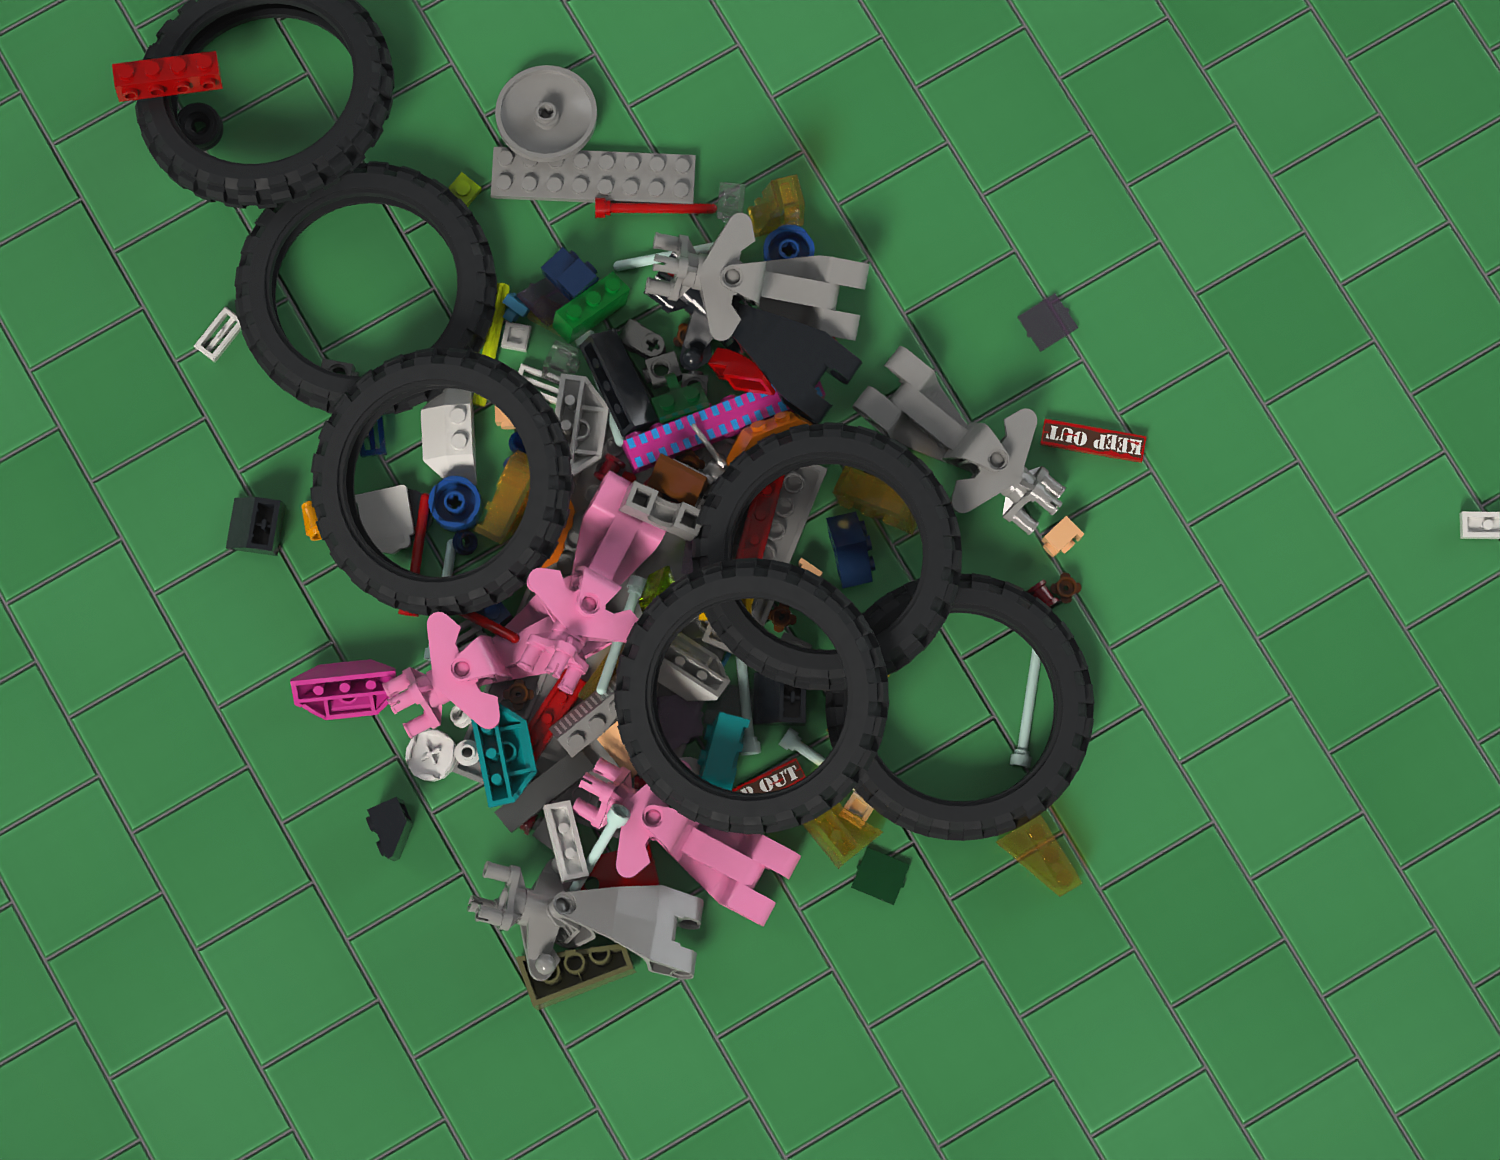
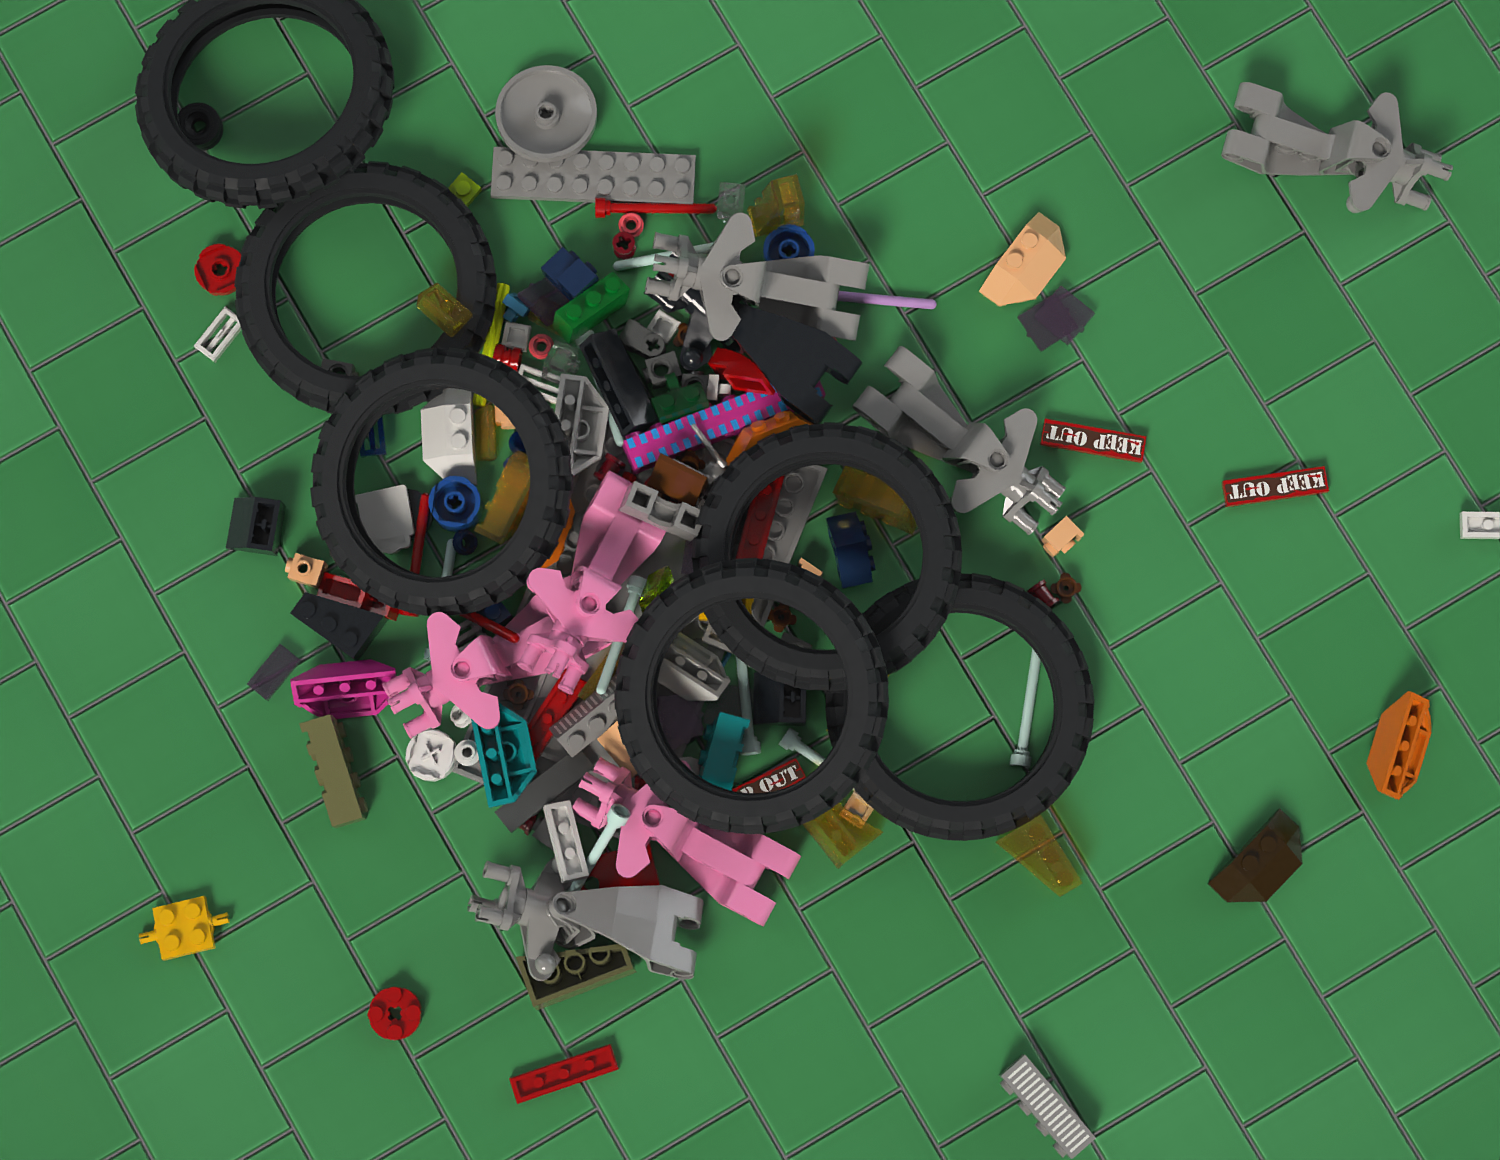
red brick [112,51,223,102] -> none
light orange cone [301,501,322,541] -> none
black slope [366,797,413,861] -> none
dark green piece [851,847,910,905] -> none
none -> yellow plate [139,896,230,961]
none -> red plate [194,244,241,296]
none -> tile [247,644,301,701]
none -> light nougat brick [285,553,328,589]
none -> black wedge [290,592,388,661]
none -> olive wedge [299,714,368,828]
none -> red slope [317,572,399,621]
none -> red plate [368,987,422,1040]
none -> clear yellow slope [417,283,472,337]
none -> clear yellow slope [475,405,497,461]
none -> red wheel [493,344,523,372]
none -> red tile [509,1044,619,1104]
none -> coral plate [529,334,554,360]
none -> dark red bush [612,231,636,260]
none -> coral plate [618,213,644,238]
none -> white tile [647,309,681,345]
none -> white tile [707,374,732,405]
none -> lavender piece [837,291,937,309]
none -> light nougat wedge [979,212,1066,307]
none -> light grey brick [999,1054,1096,1159]
none -> clear purple piece [1034,286,1095,346]
none -> dark brown wedge [1208,809,1303,902]
none -> light grey piece [1221,82,1453,213]
none -> tile [1221,466,1329,507]
none -> orange wedge [1366,691,1432,800]

